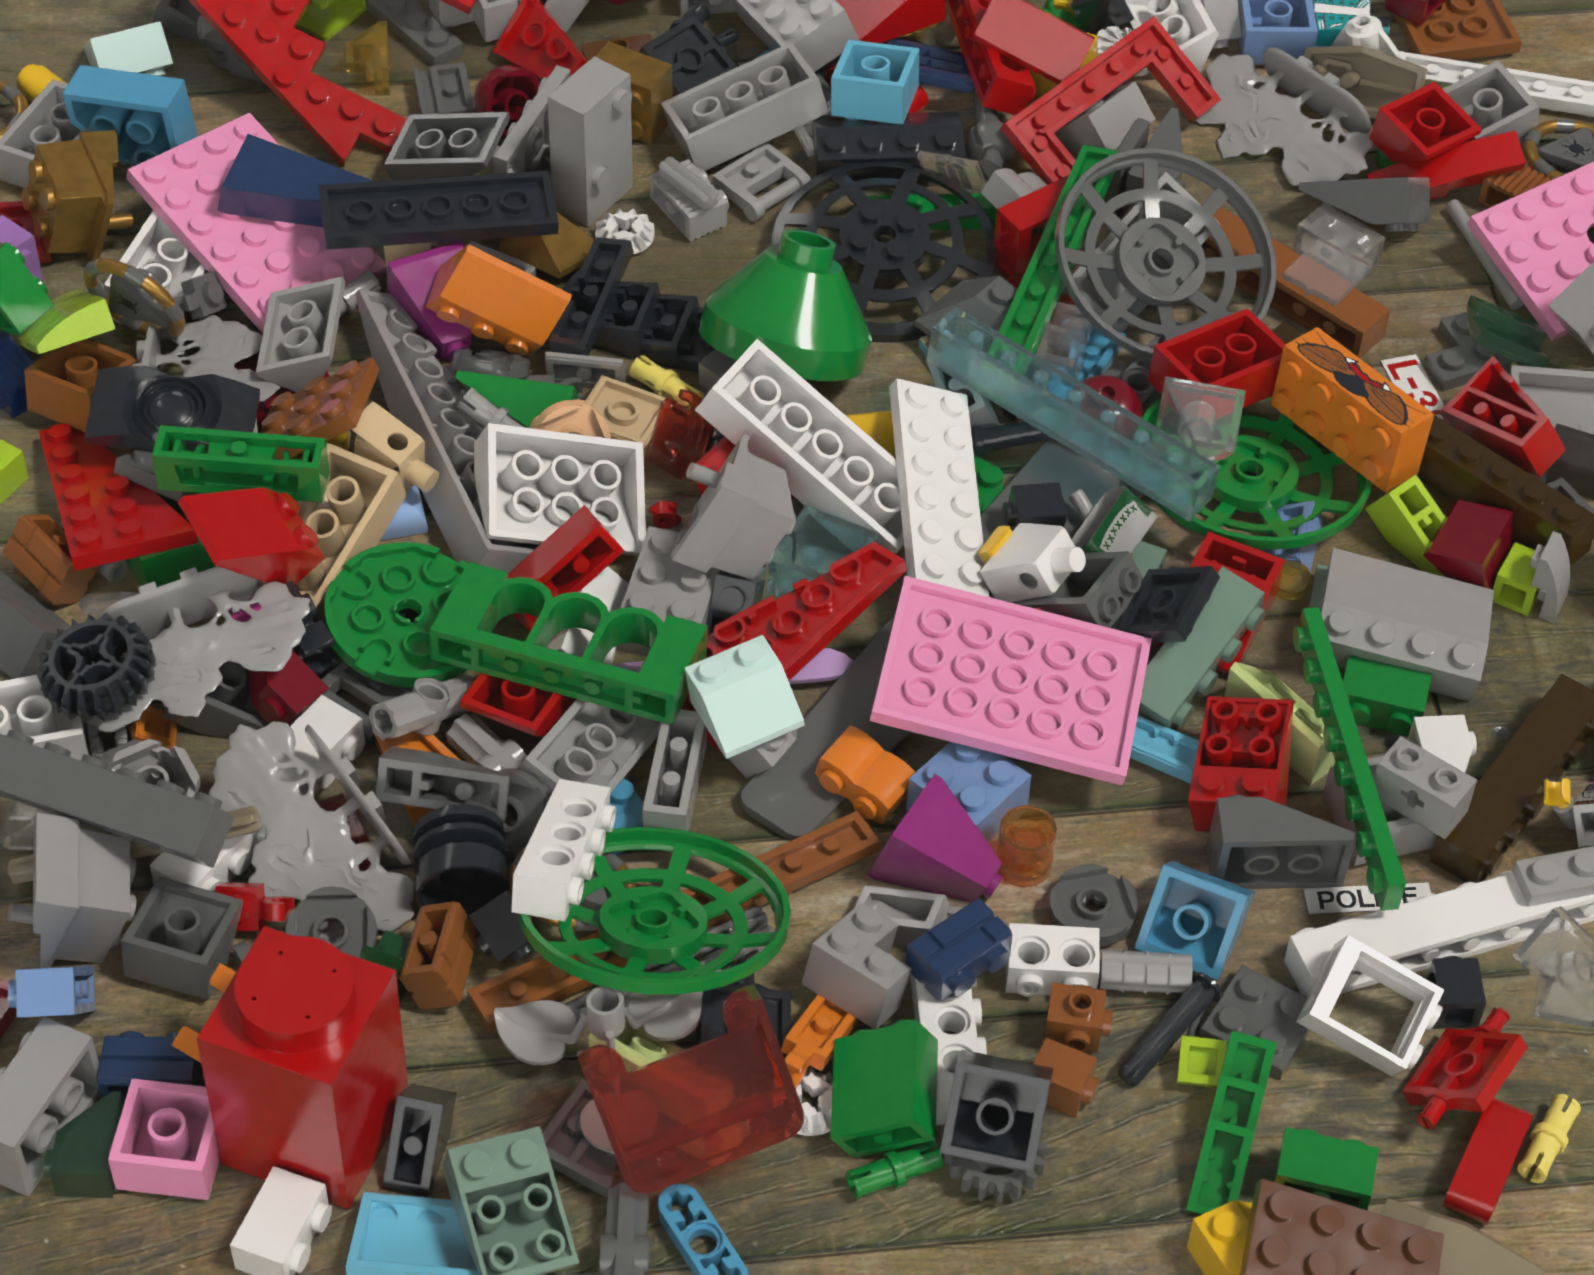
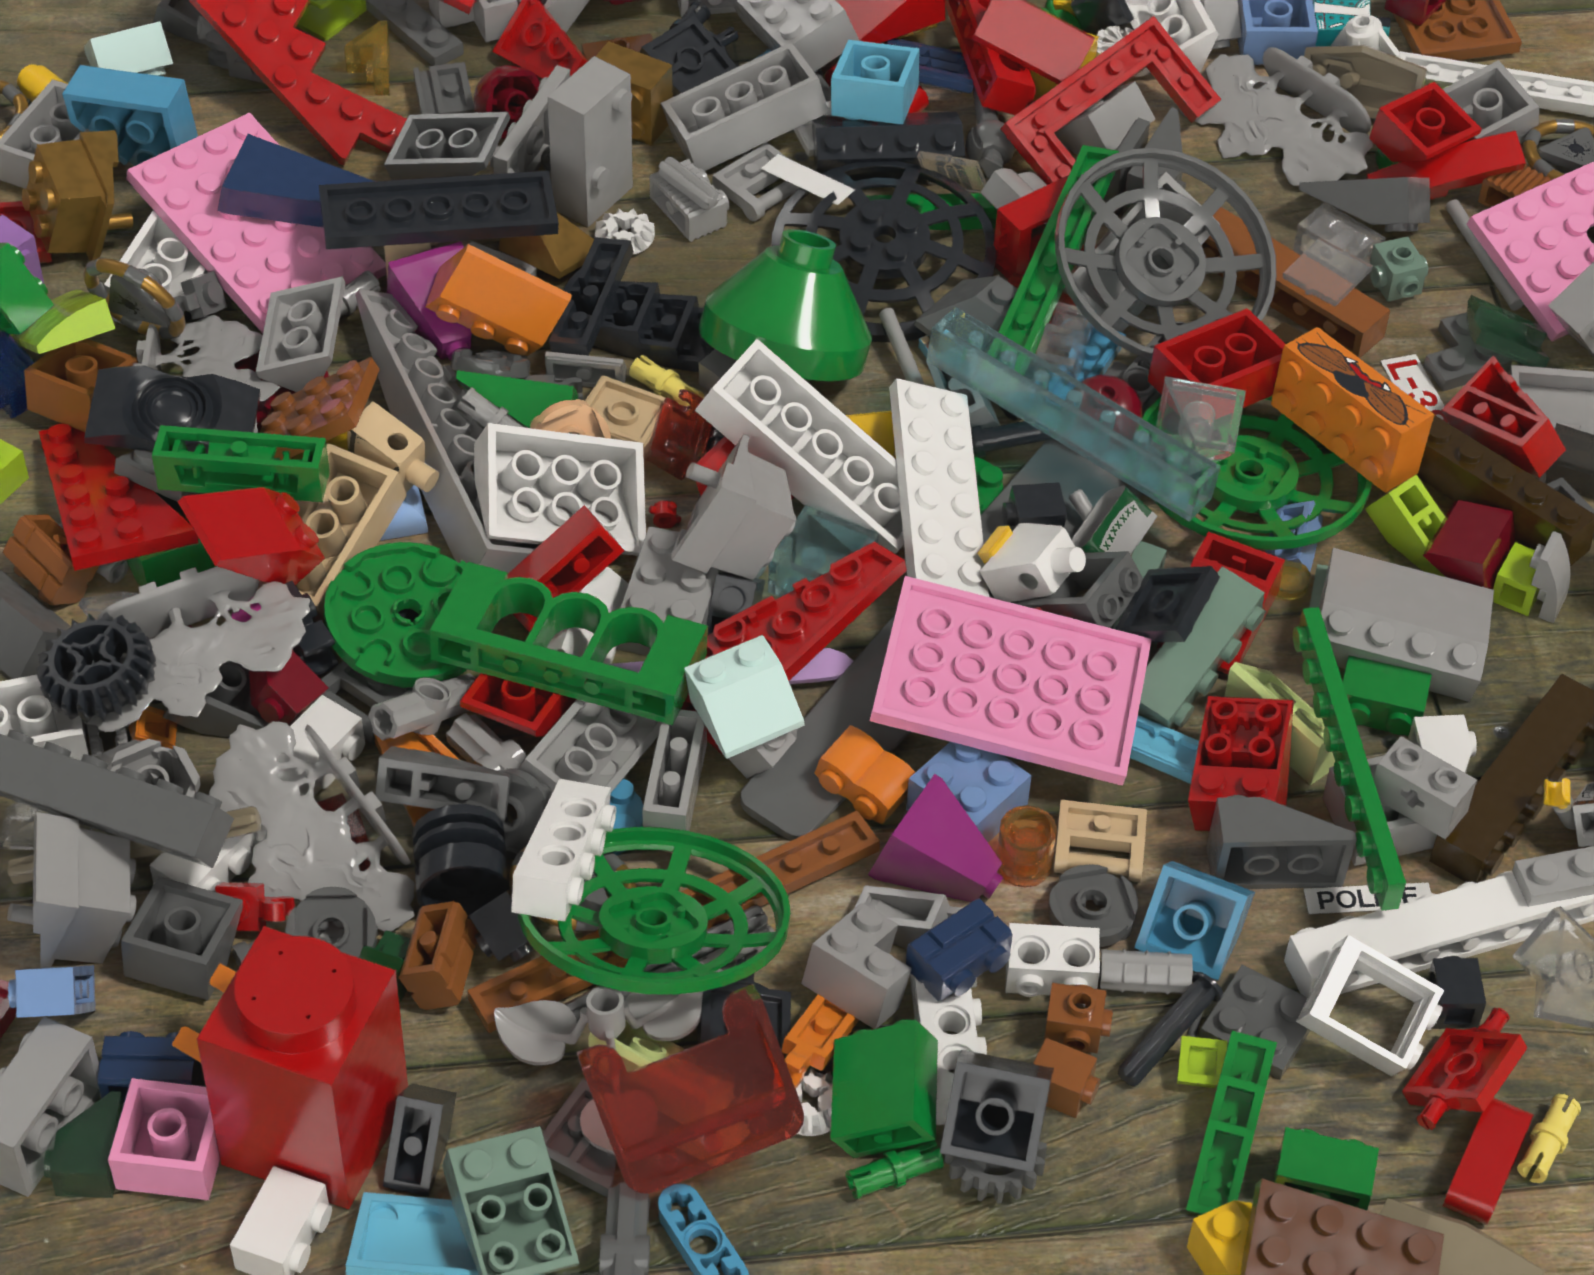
none -> white sticker [761,154,855,205]
none -> light grey bar [879,308,925,385]
none -> tan plate [1053,800,1147,882]
none -> sand green brick [1368,236,1428,302]

